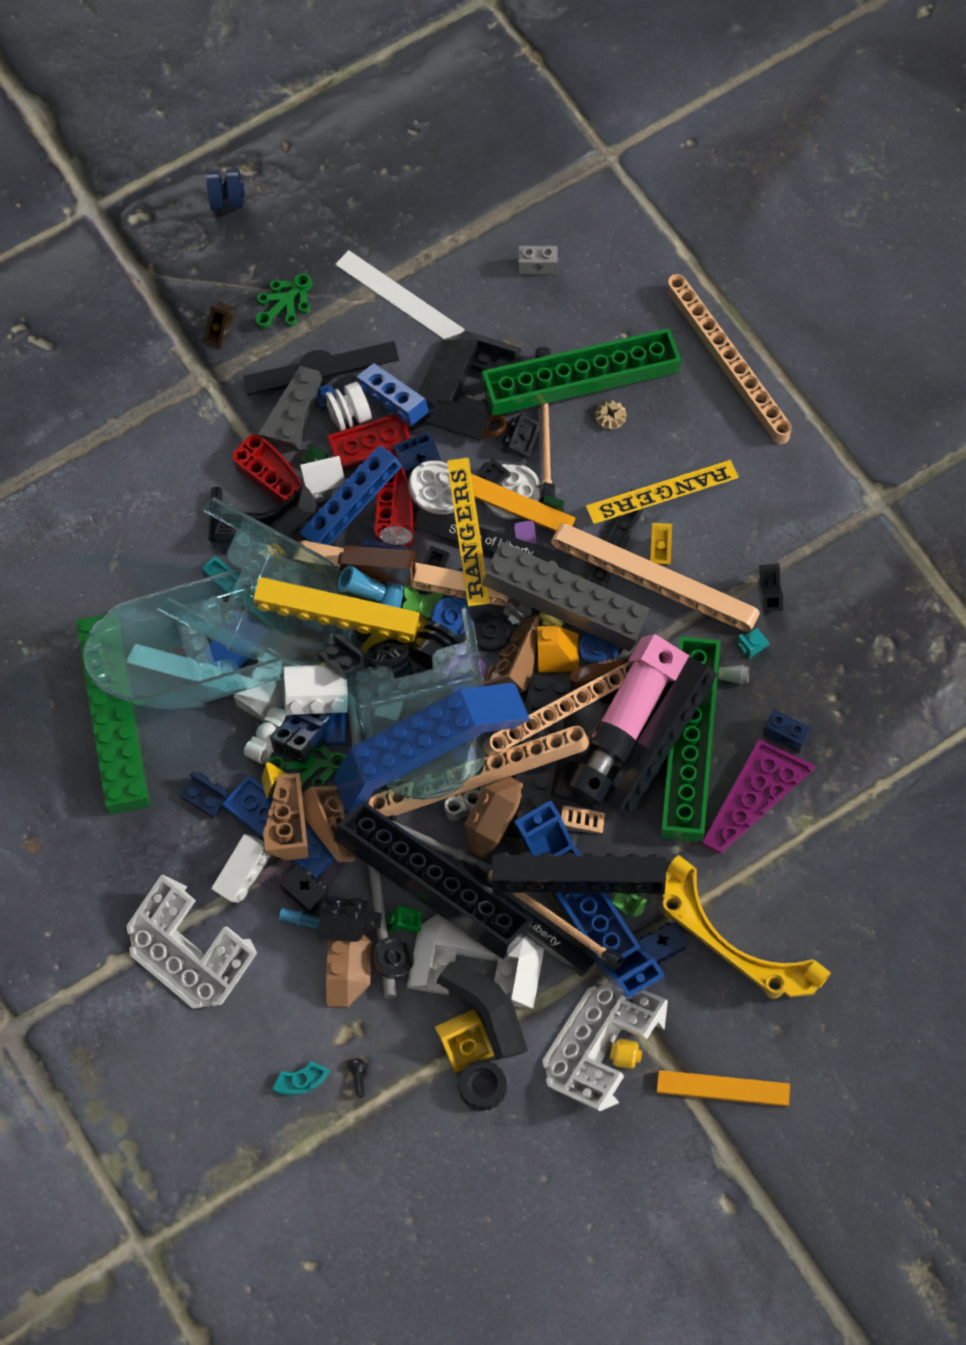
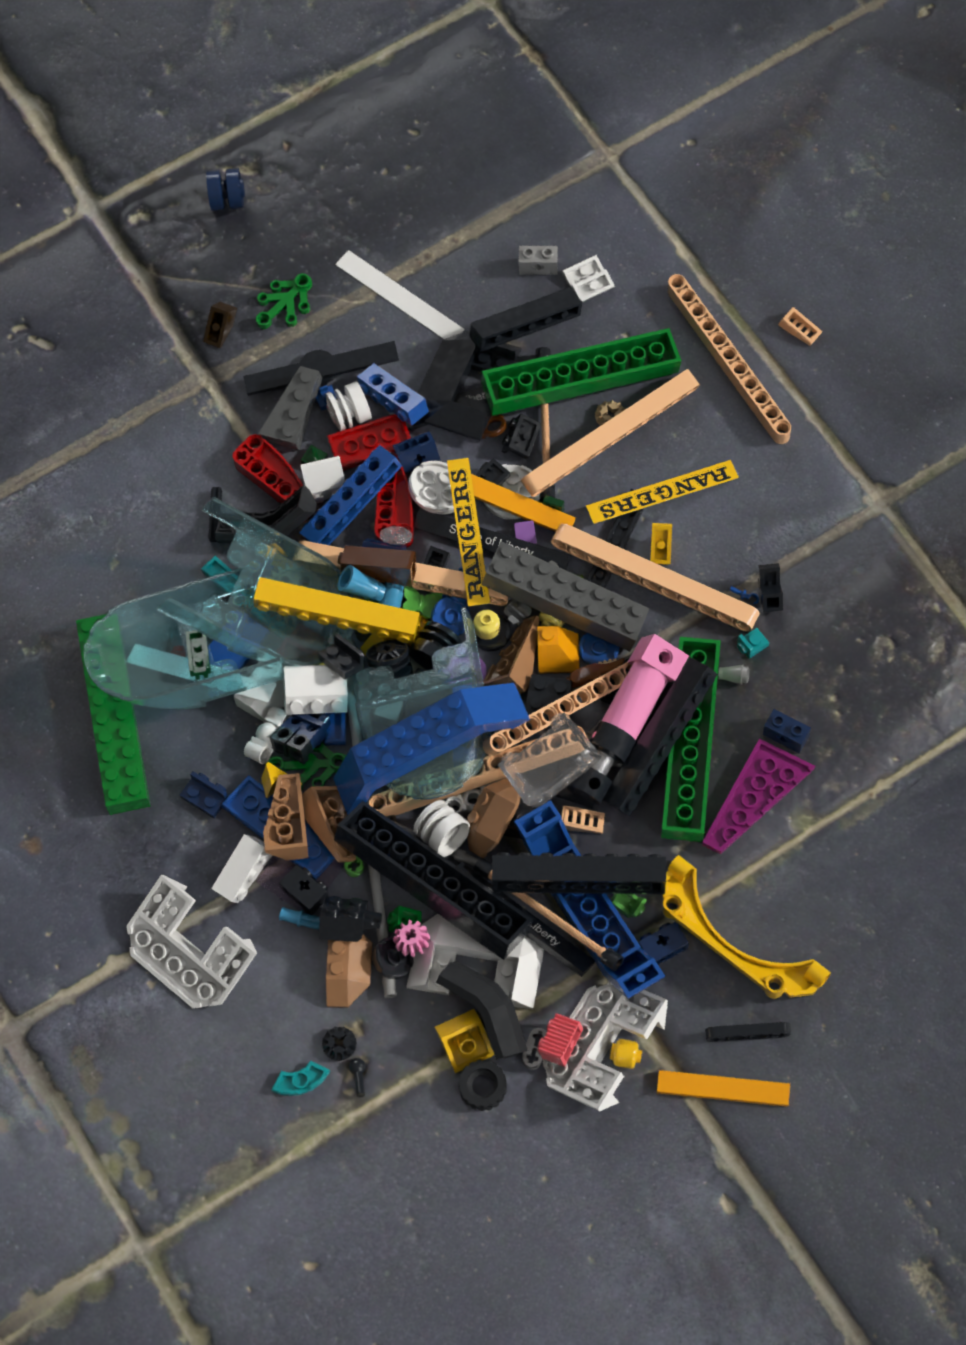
none -> hinge [185,628,211,680]
none -> black gear [322,1026,357,1061]
none -> bright green bush [344,857,364,877]
none -> bright pink gear [393,920,430,957]
none -> white wheel [414,800,470,857]
none -> black brick [469,287,582,352]
none -> light yellow head [473,610,500,640]
none -> clear windscreen [498,713,602,808]
none -> light nougat beam [521,369,700,497]
none -> light grey beam [522,1028,547,1070]
none -> coral brick [538,1013,583,1067]
none -> white slope [562,255,615,302]
none -> black beam [705,1022,791,1042]
none -> blue hand [729,586,759,605]
none -> light nougat slope [778,307,822,346]

